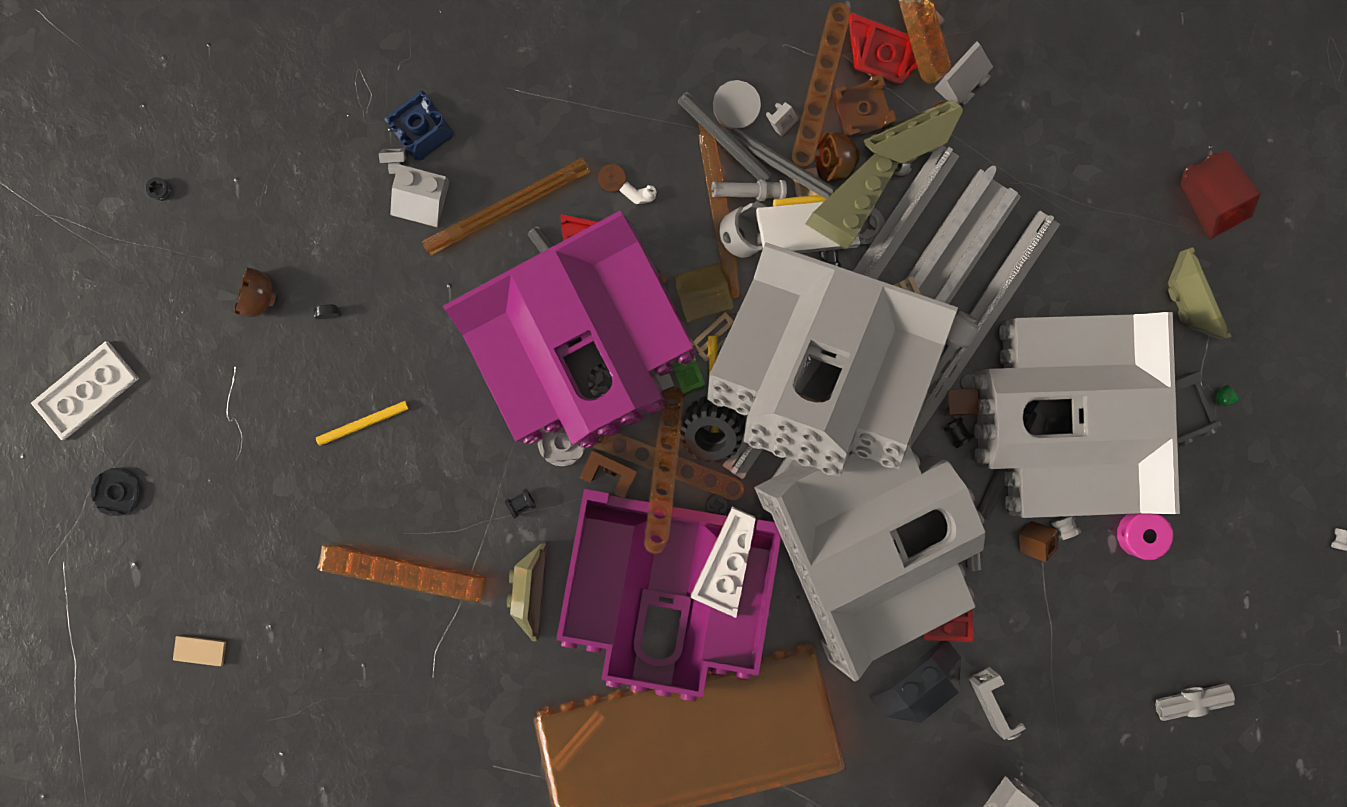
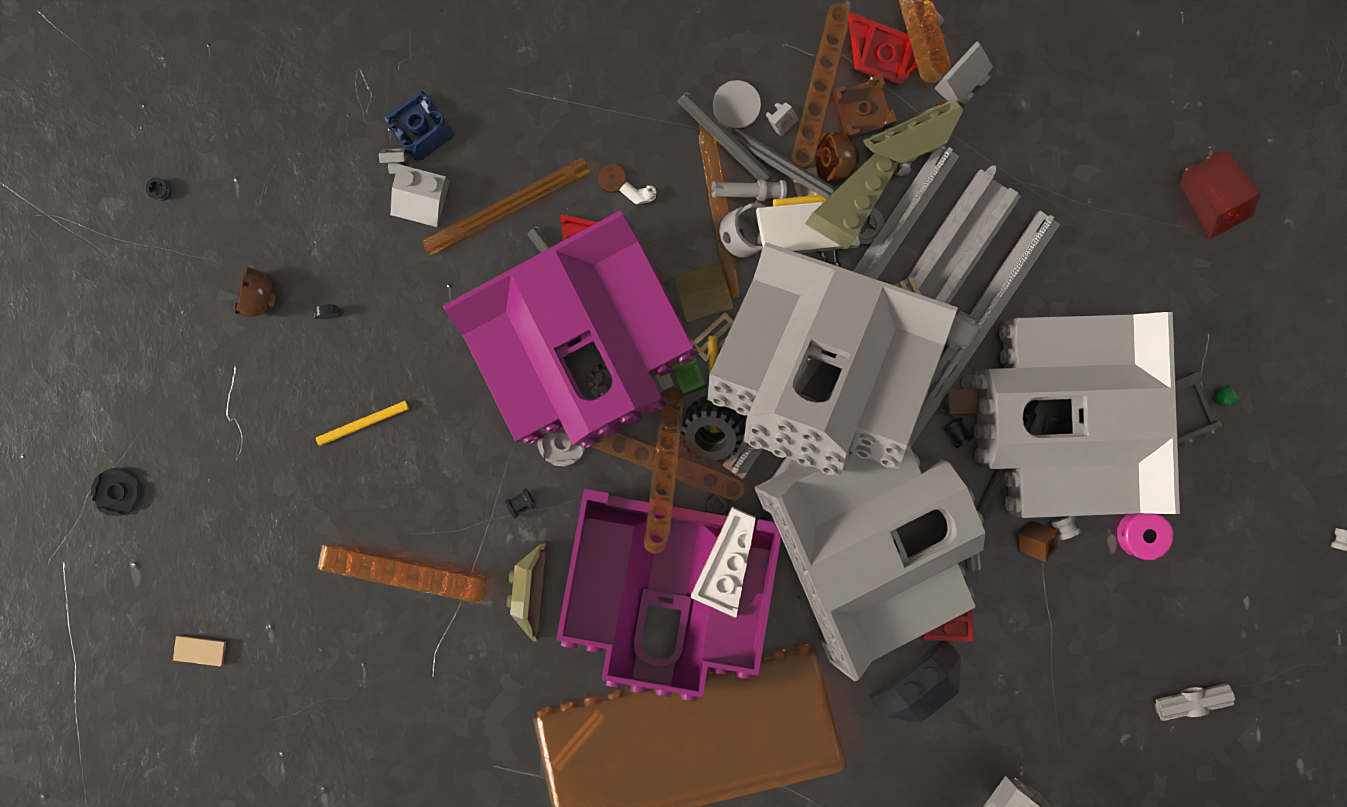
white tile [31,341,139,440] -> none
reddish brown panel [579,450,637,498] -> none
light grey panel [968,667,1026,740] -> none
olive wedge [1168,247,1232,340] -> none

